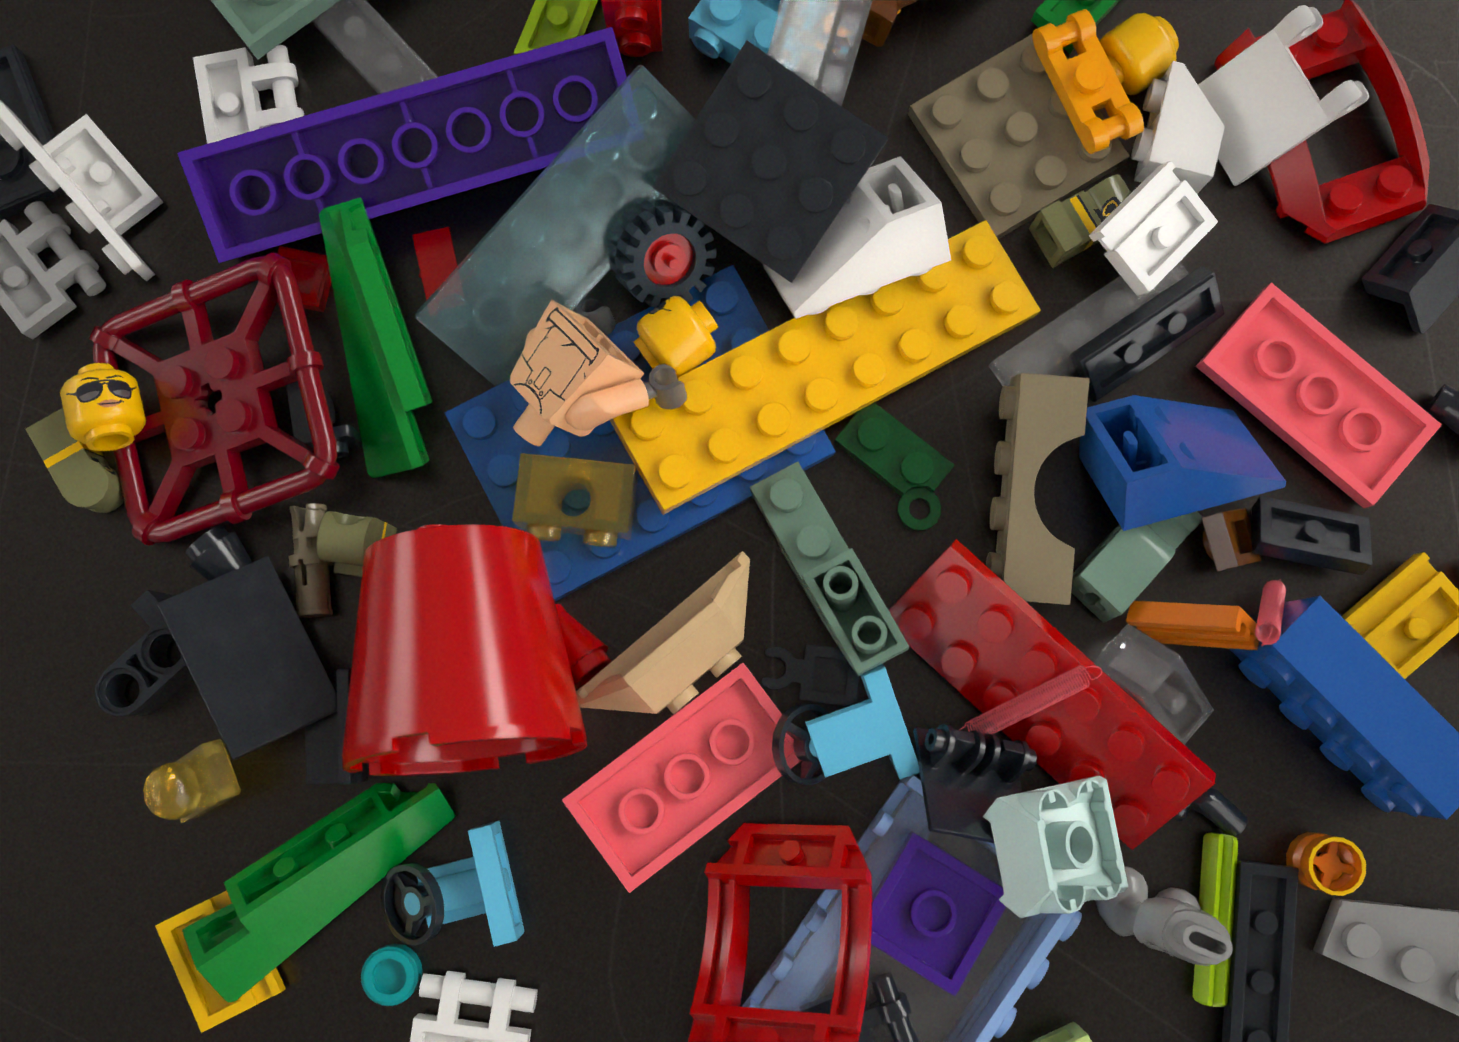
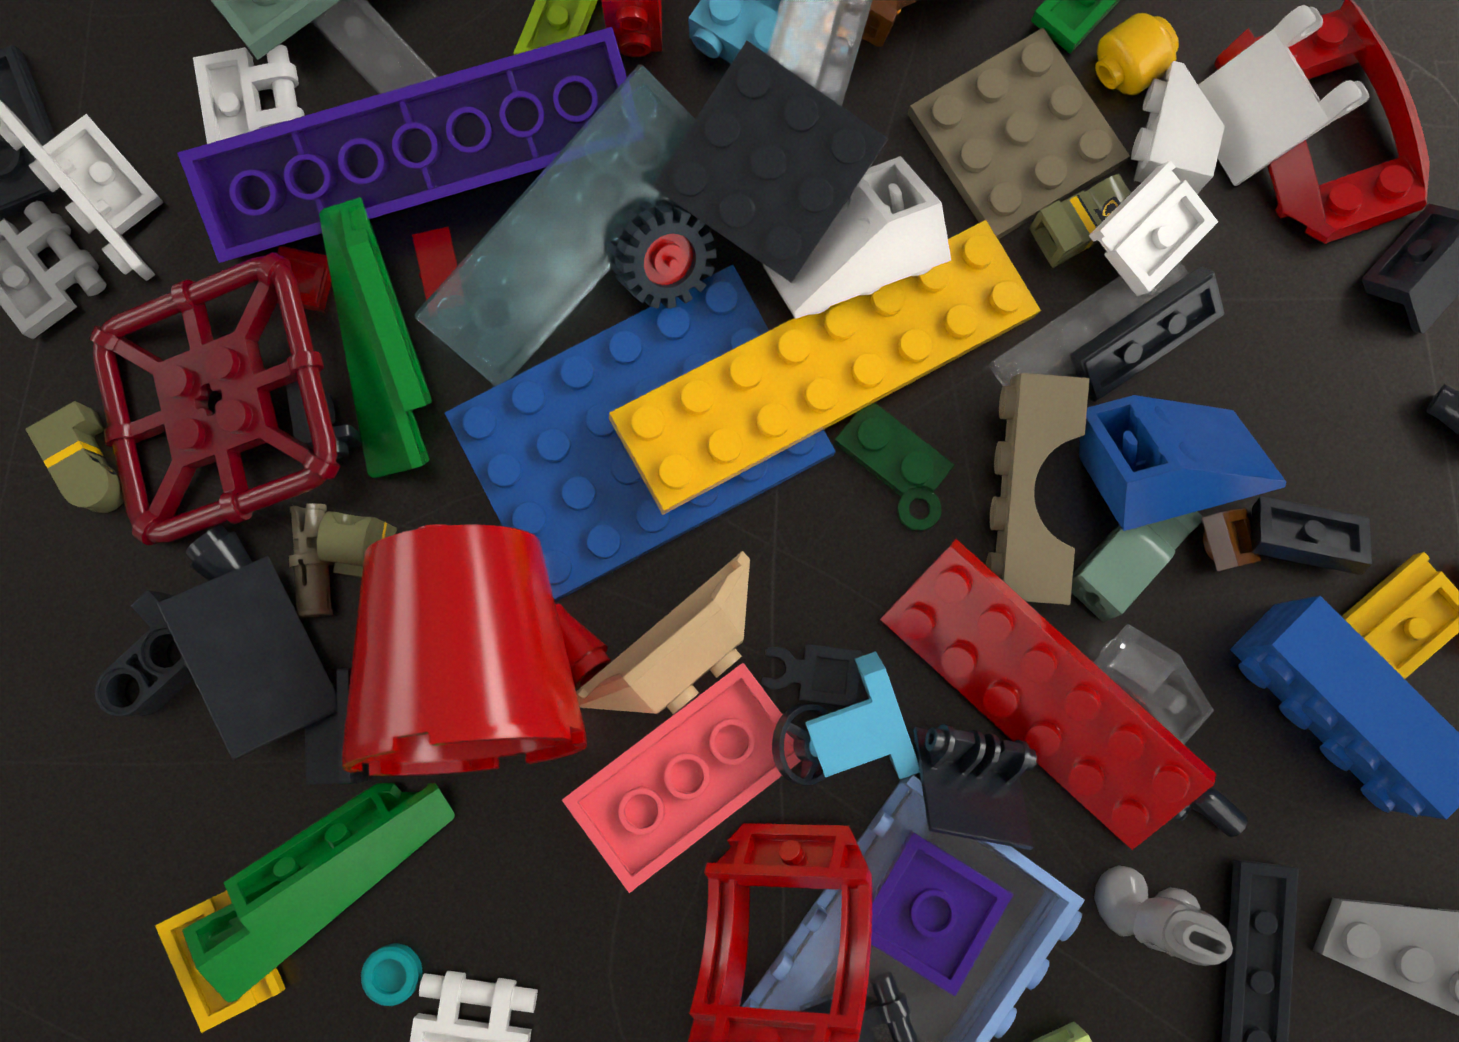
yellow head [60,363,146,451] -> none
clear yellow tile [143,739,241,823] -> none
medium azure piece [381,821,525,947] -> none
light nougat torso [510,298,687,447] -> none
clear yellow brick [512,453,638,547] -> none
yellow head [633,296,719,378] -> none
sand green slope [750,462,909,676] -> none
coral piece [959,666,1103,735] -> none
light aqua slope [983,776,1128,918] -> none
light orange plate [1032,9,1144,154] -> none
orange tile [1126,601,1259,650] -> none
lime axle [1193,832,1239,1007] -> none
coral plate [1196,282,1442,508] -> none
coral piece [1255,579,1286,646] -> none
orange wheel [1286,832,1366,896] -> none

